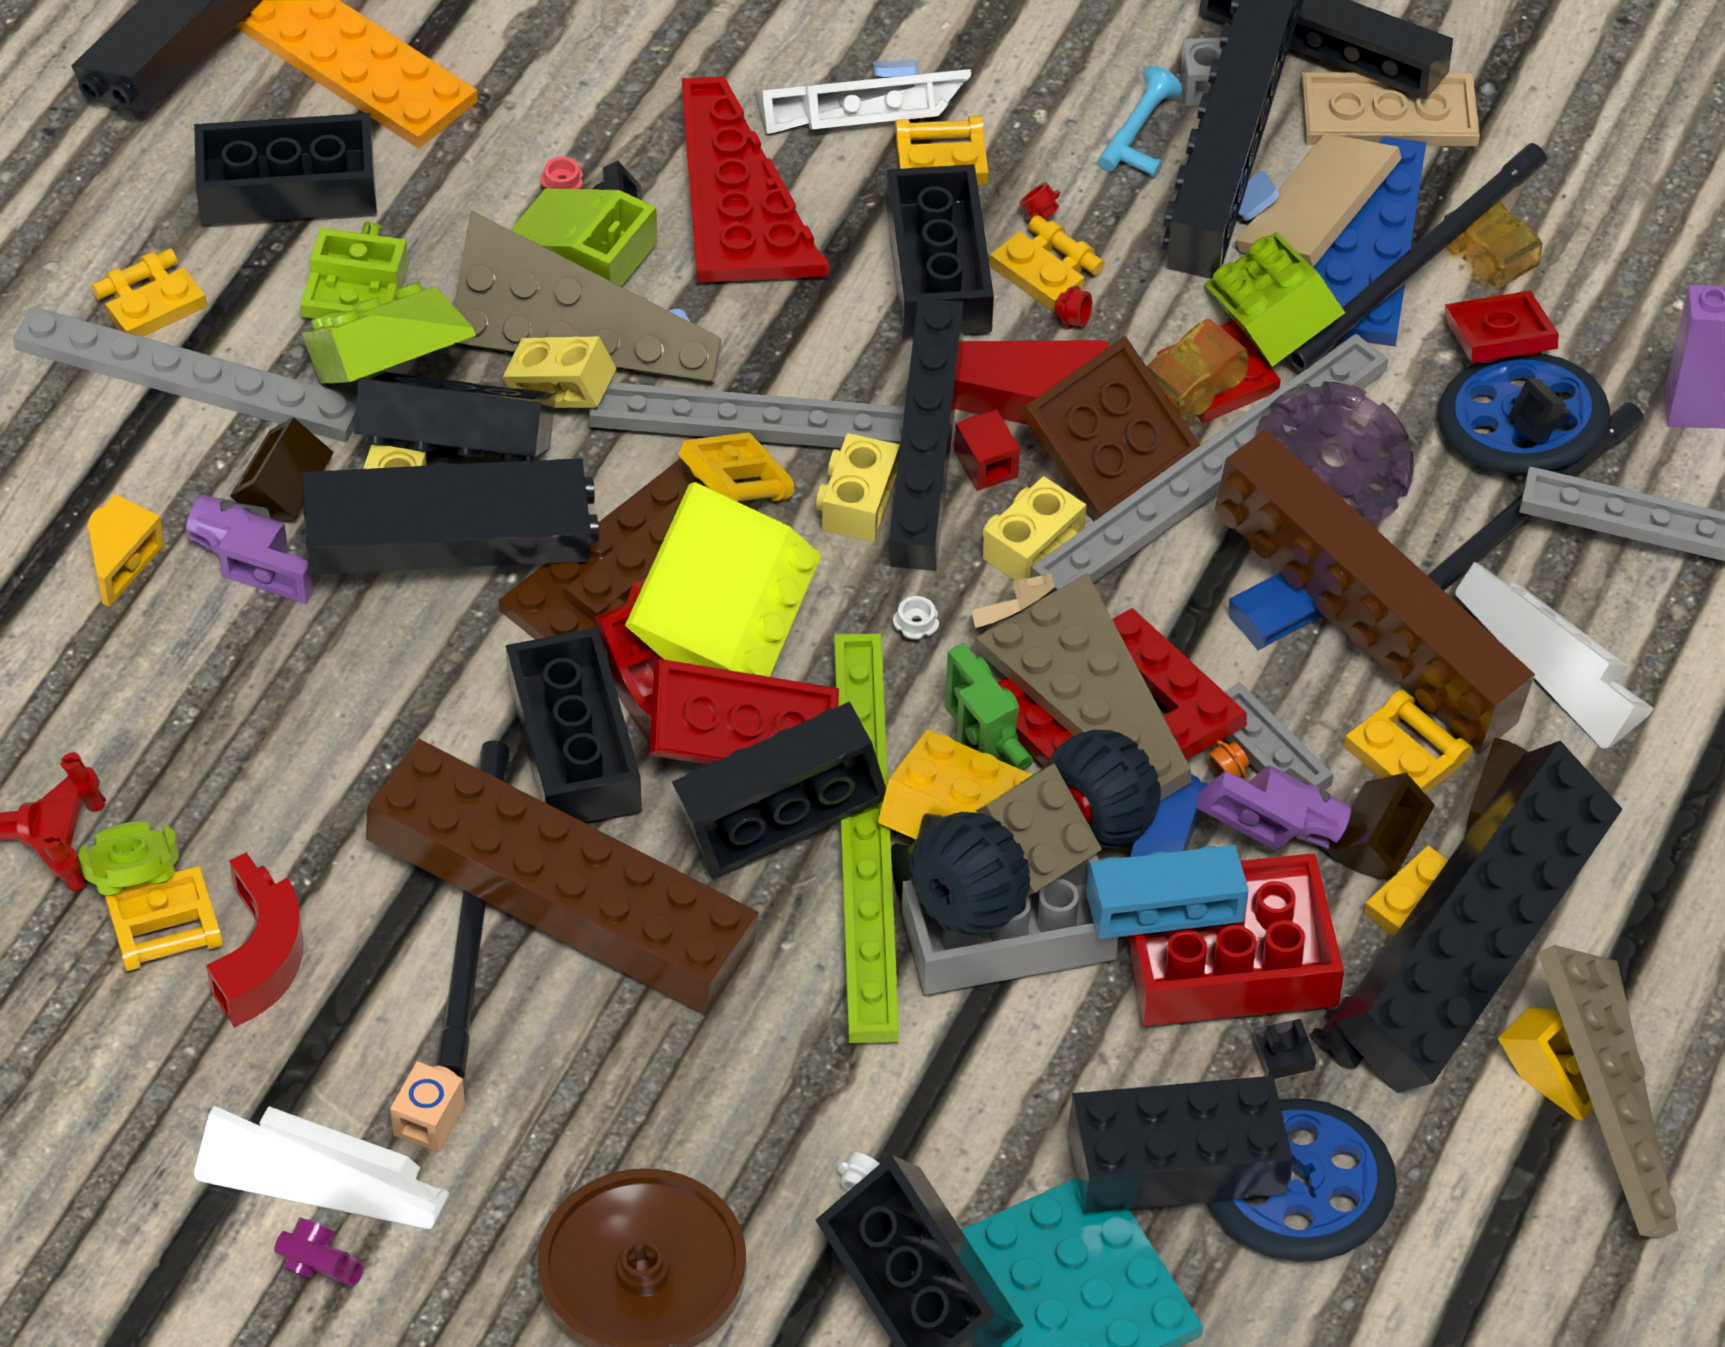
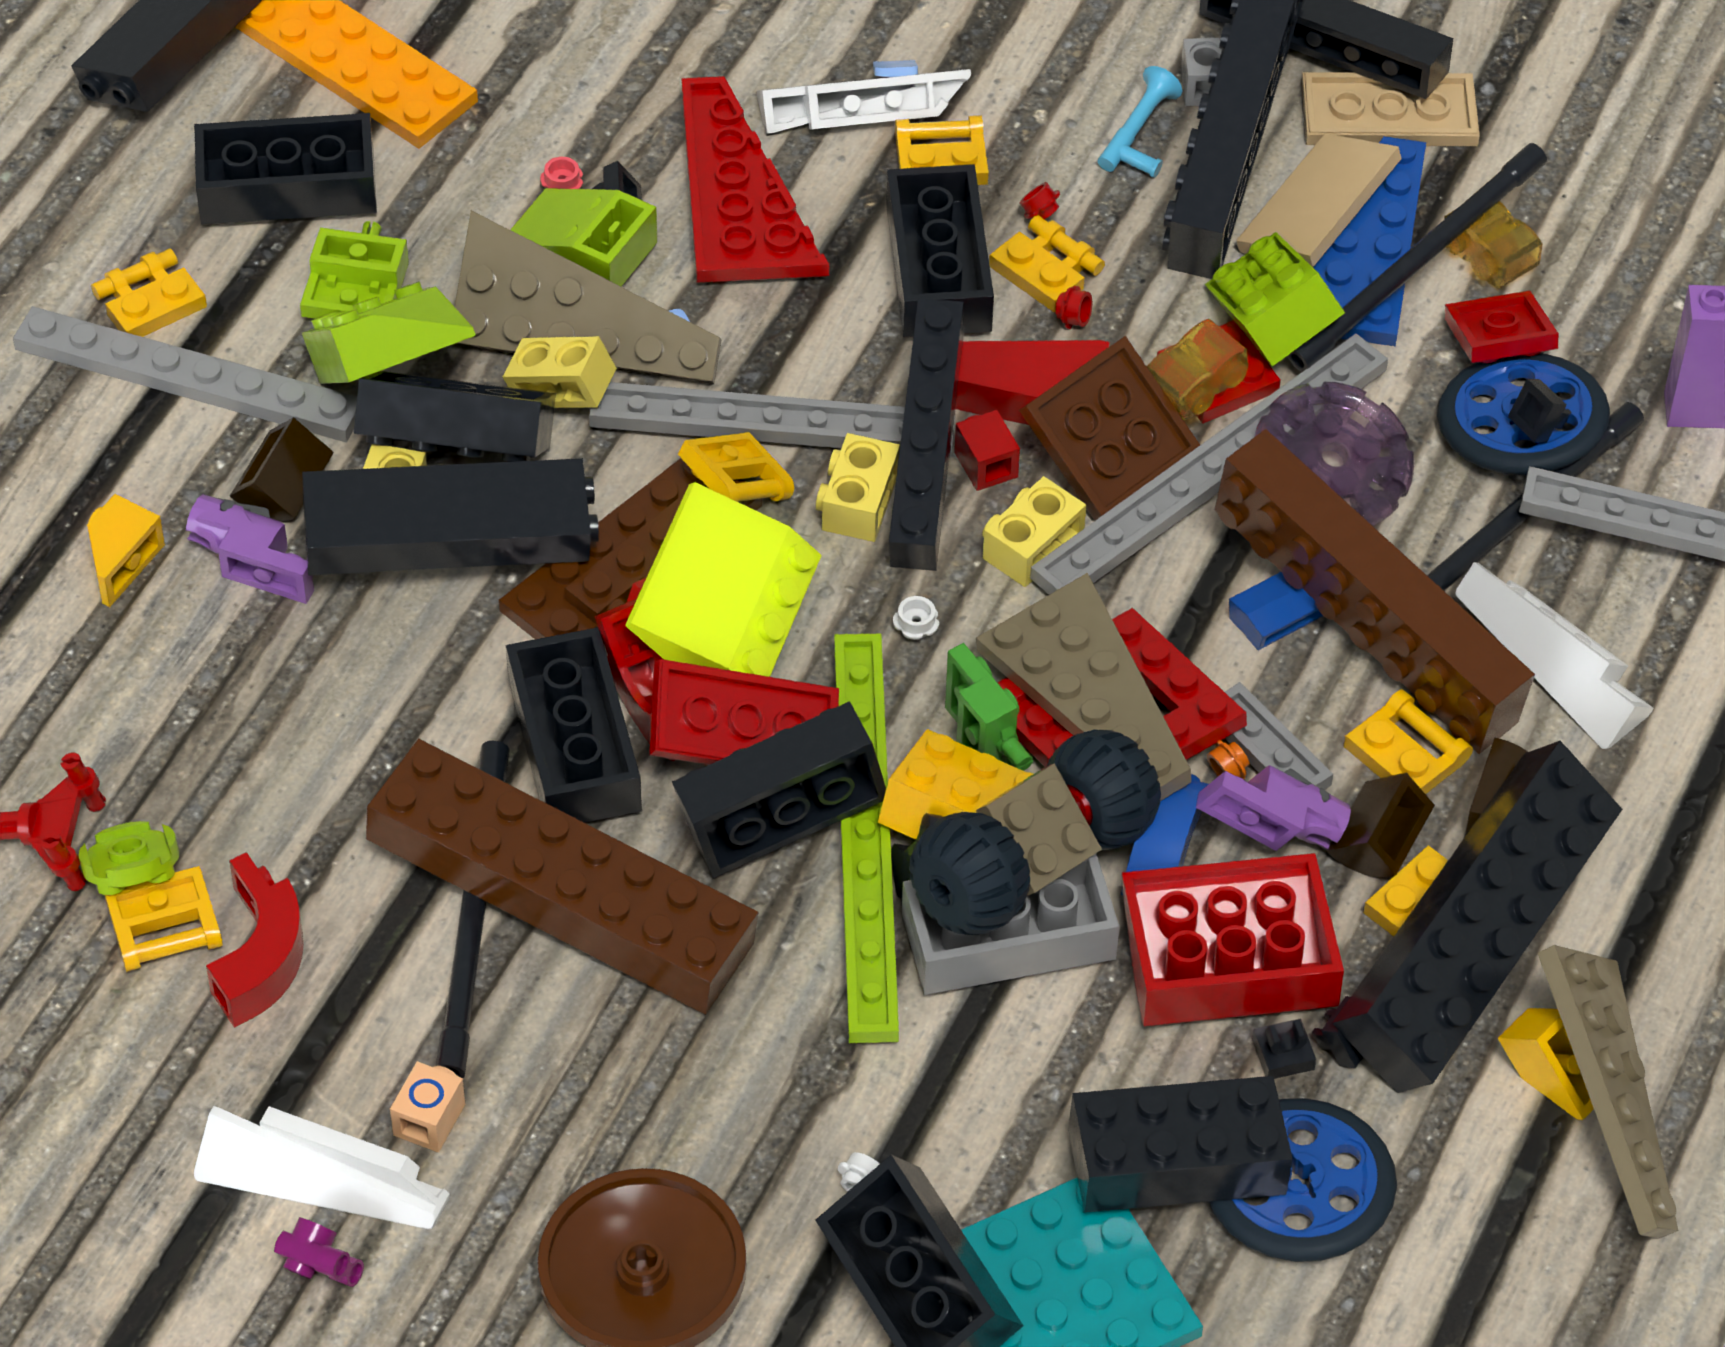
tan slope [971,573,1055,630] -> none
dark azure brick [1086,845,1249,939] -> none
light blue piece [1239,171,1279,221] -> none

